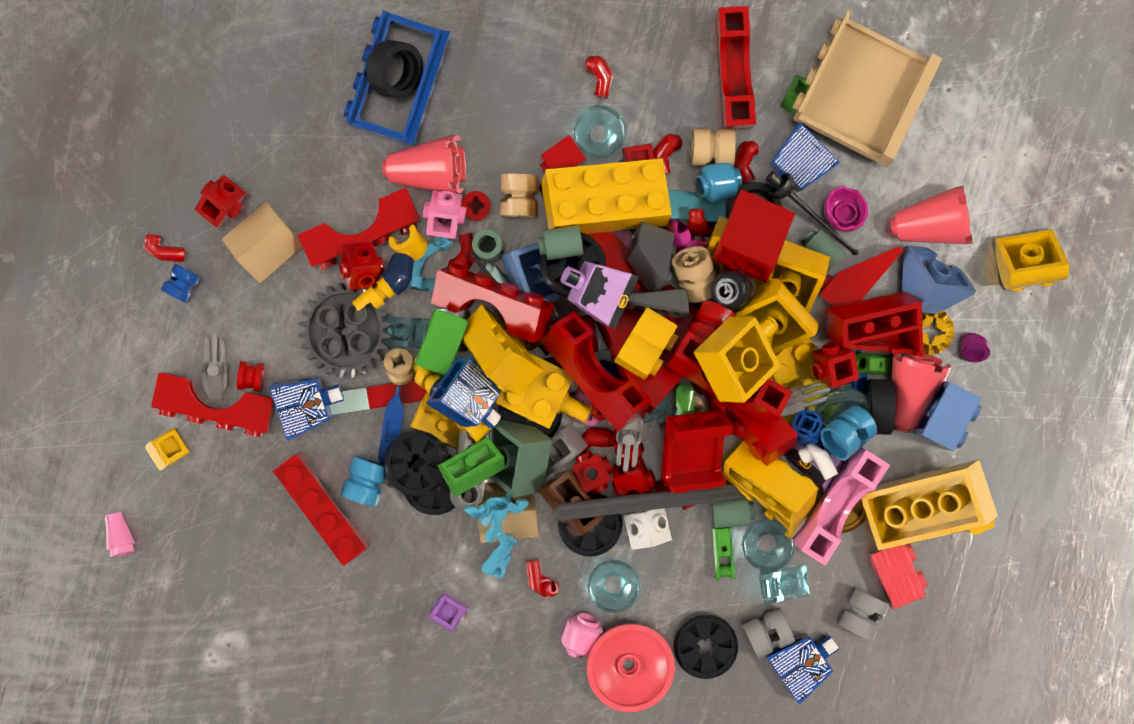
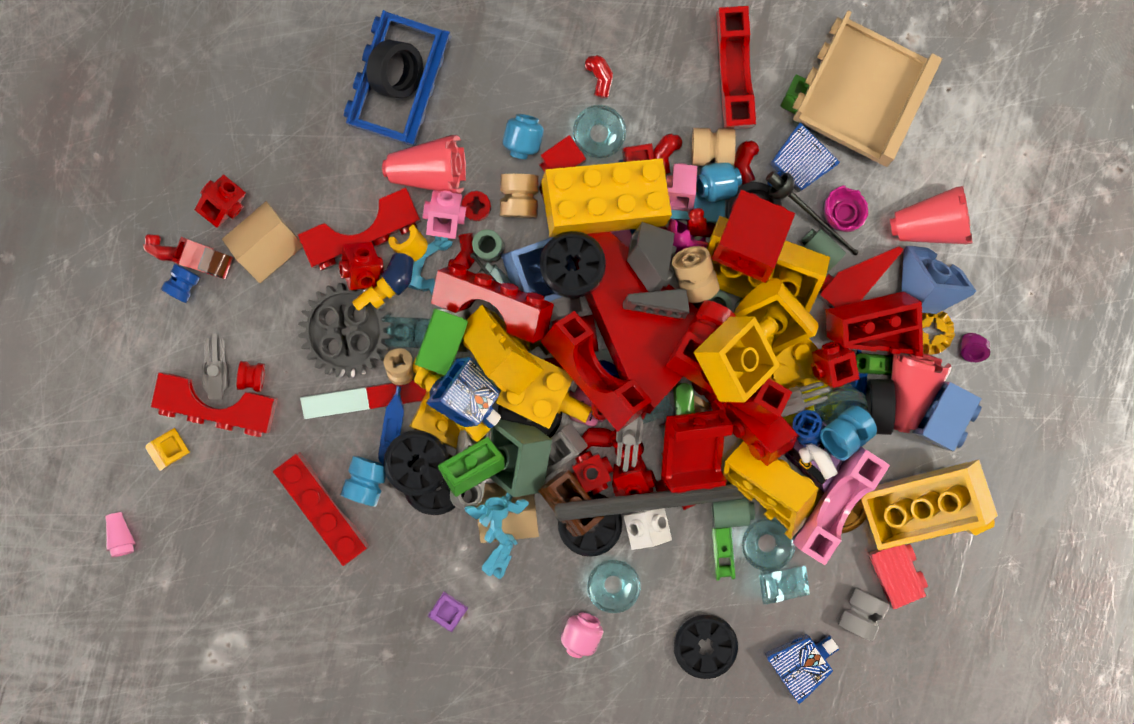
blue torso [269,376,344,440] -> none
red arm [525,560,559,598] -> none
sand green brick [538,225,583,260] -> none
lavender torso [561,261,639,329] -> none
coral dish [586,623,675,712] -> none
yellow brick [614,307,679,380] -> none
black head [711,270,755,310] -> none
light grey wheel [742,608,795,659] -> none
yellow brick [995,229,1070,291] -> none
none -> leg [172,237,234,279]
none -> dark azure head [503,114,544,159]
none -> bright pink brick [666,163,697,211]

